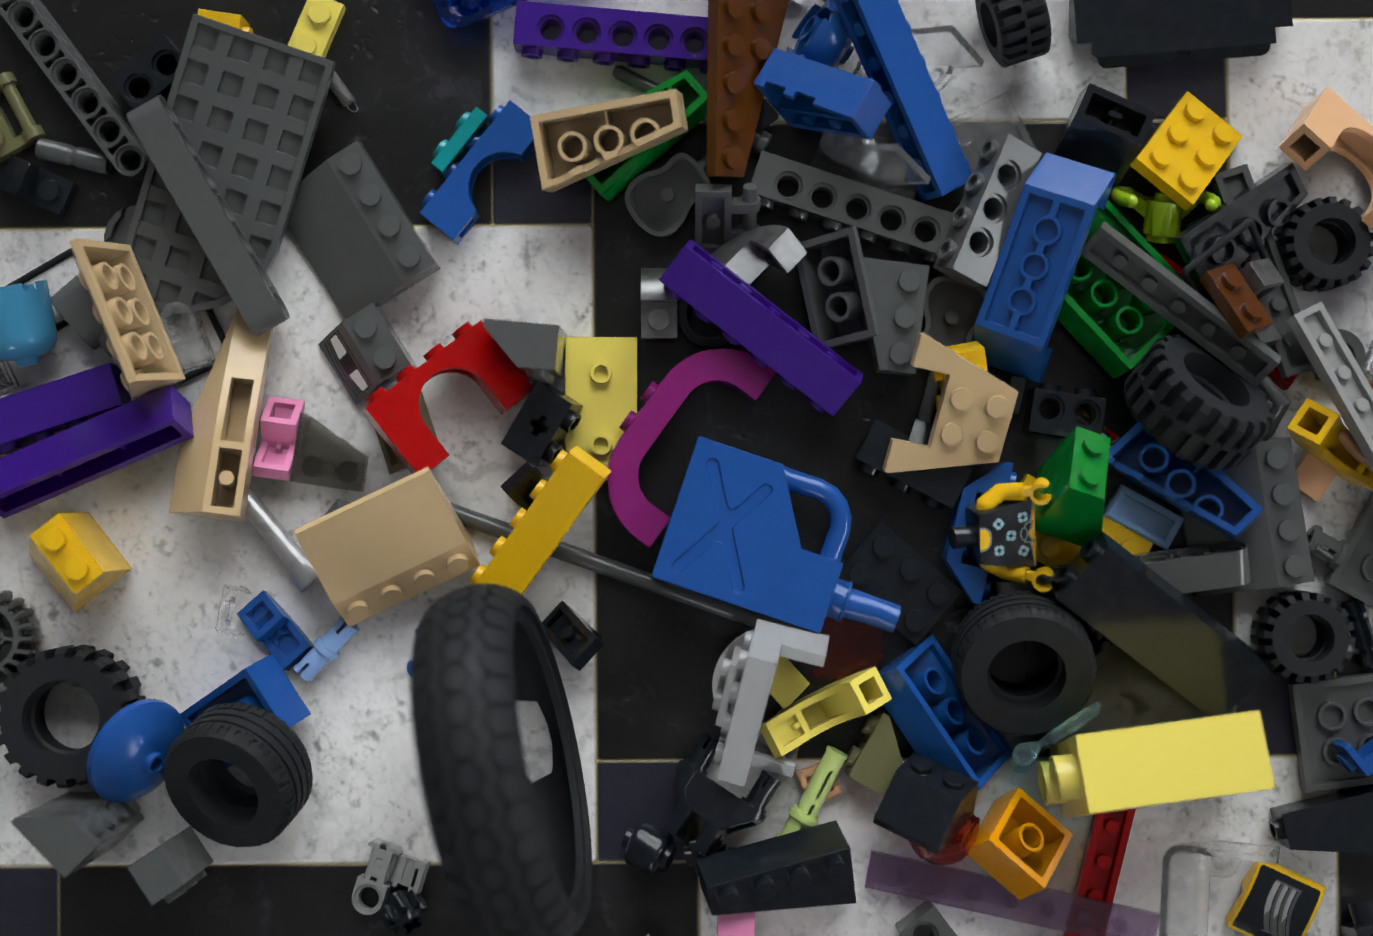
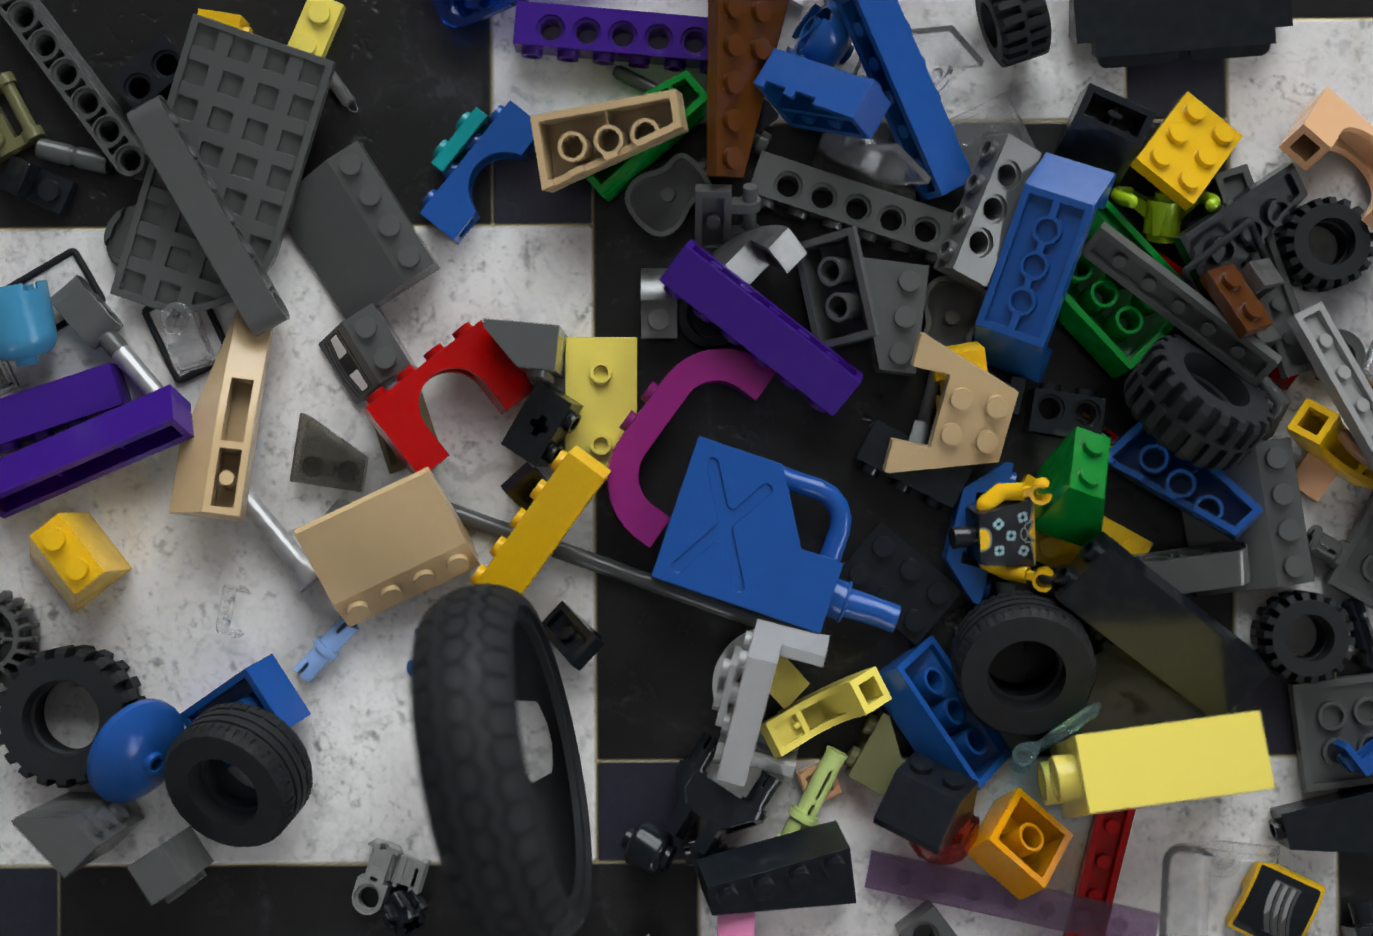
tan slope [70,238,186,397] -> none
blue slope [237,590,314,671] -> none
bright pink slope [252,396,305,481] -> none
clear red piece [812,617,884,680] -> none
light blue tile [1104,484,1184,550] -> none

